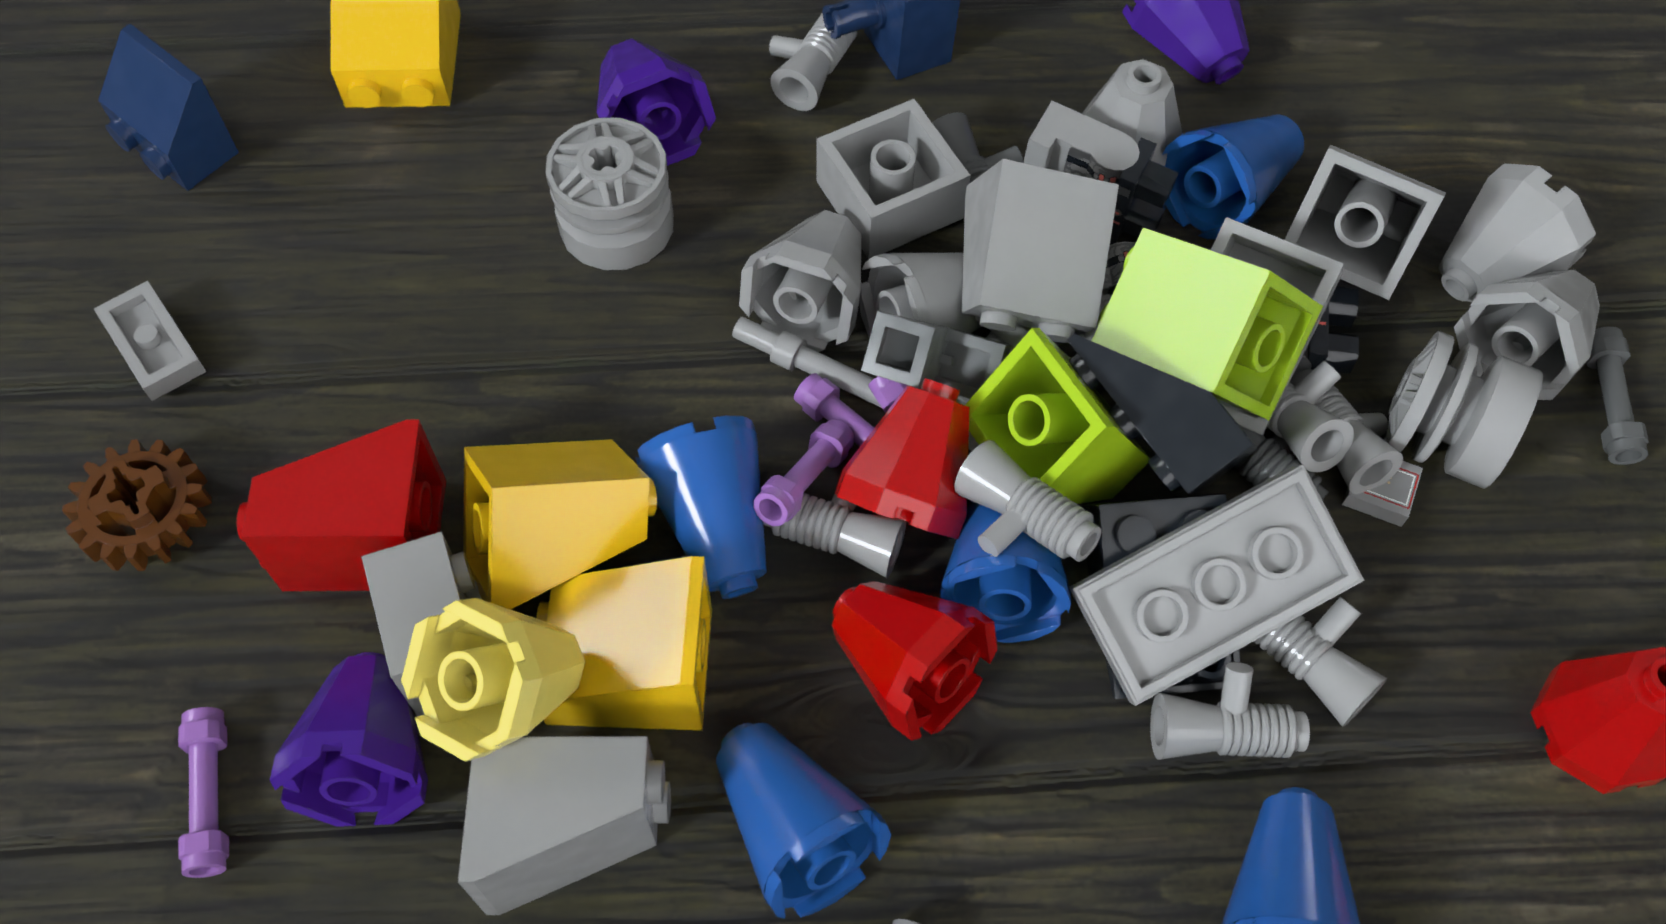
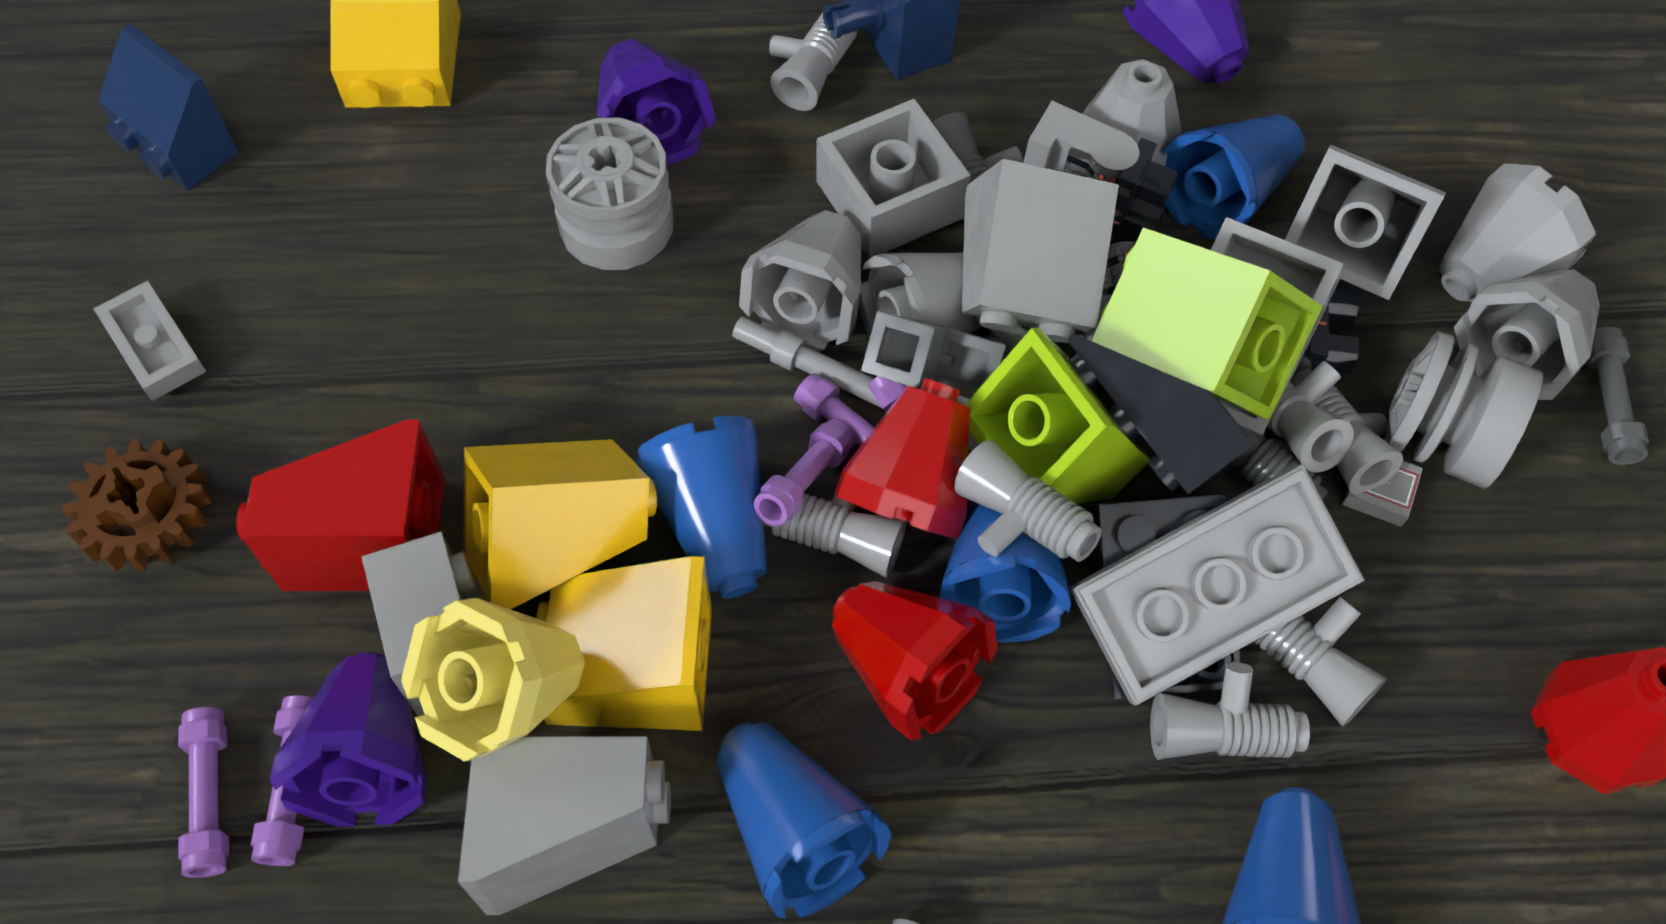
none -> medium lavender bar [250,695,313,866]

